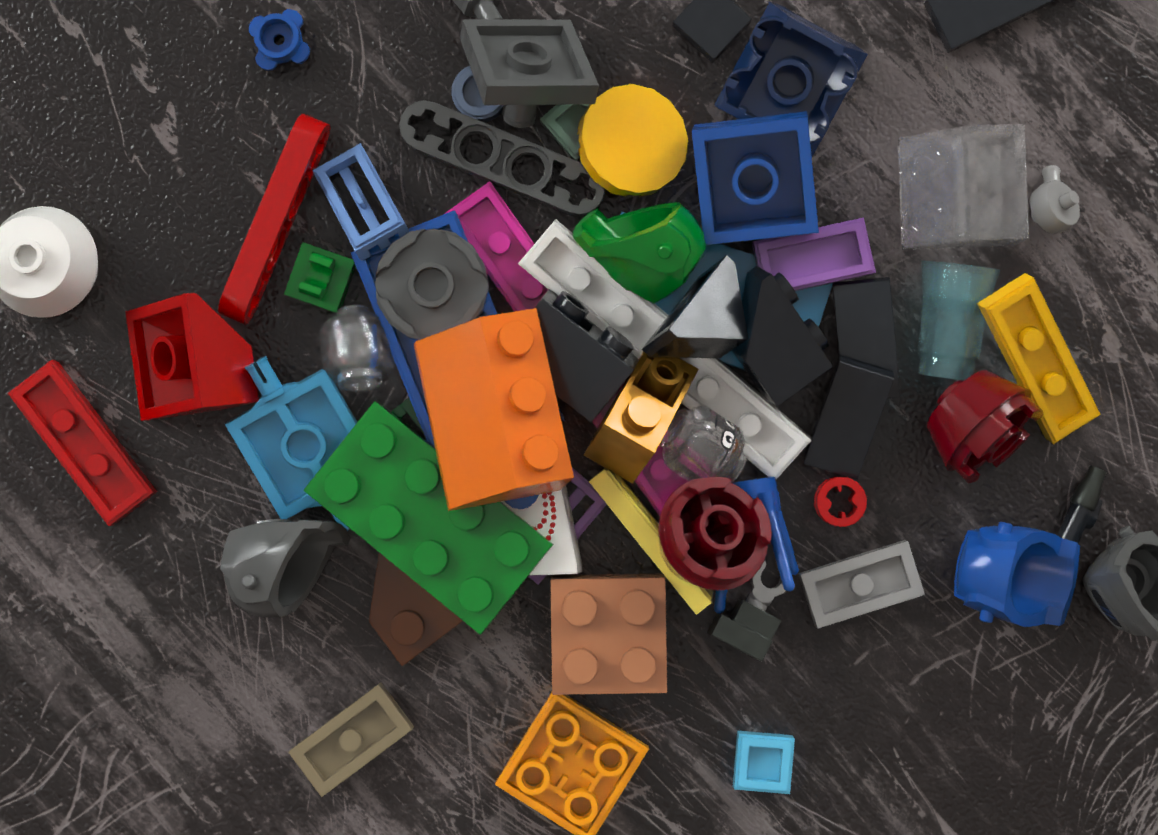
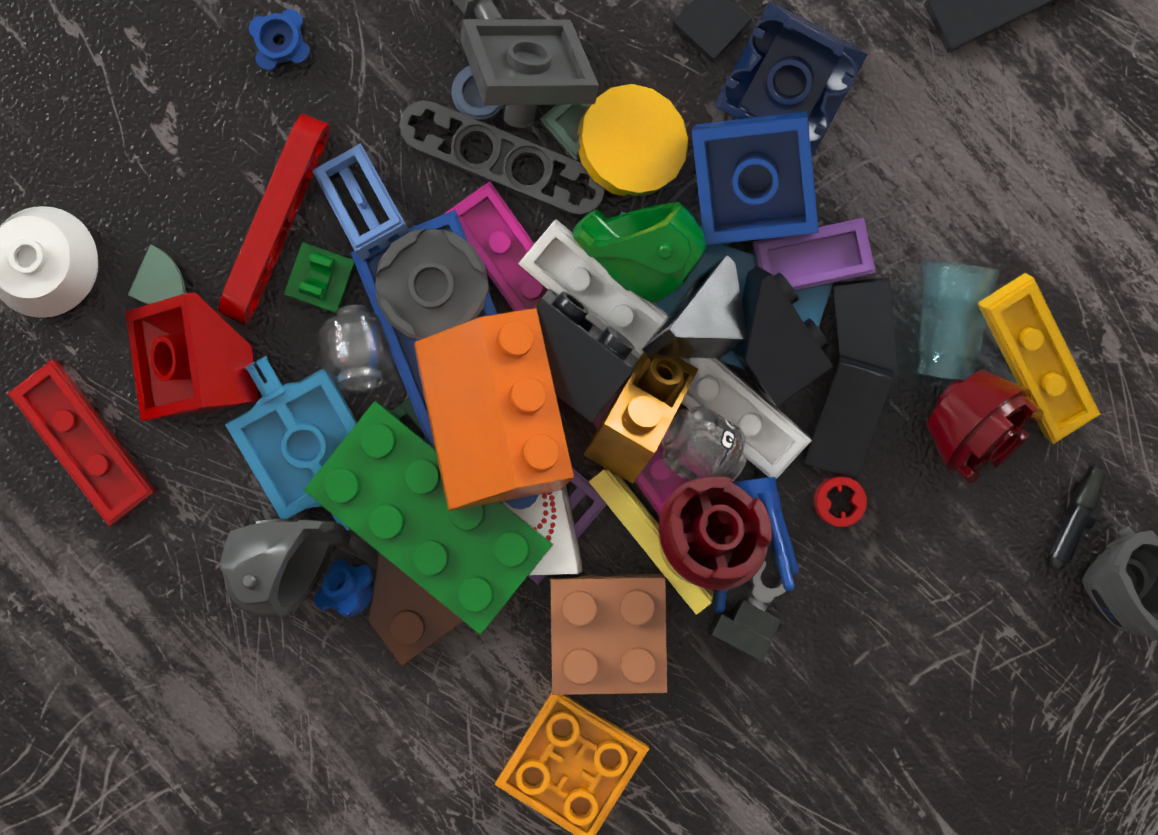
dark tan plate [288,682,414,797] -> none
medium azure tile [733,731,795,794] -> none
light grey plate [798,540,925,629] -> none
clear slope [898,124,1029,250] -> none
blue helmet [954,522,1080,627] -> none
light grey piece [1030,165,1080,234] -> none
none -> sand green tile [128,244,187,304]
none -> blue plate [314,559,374,617]

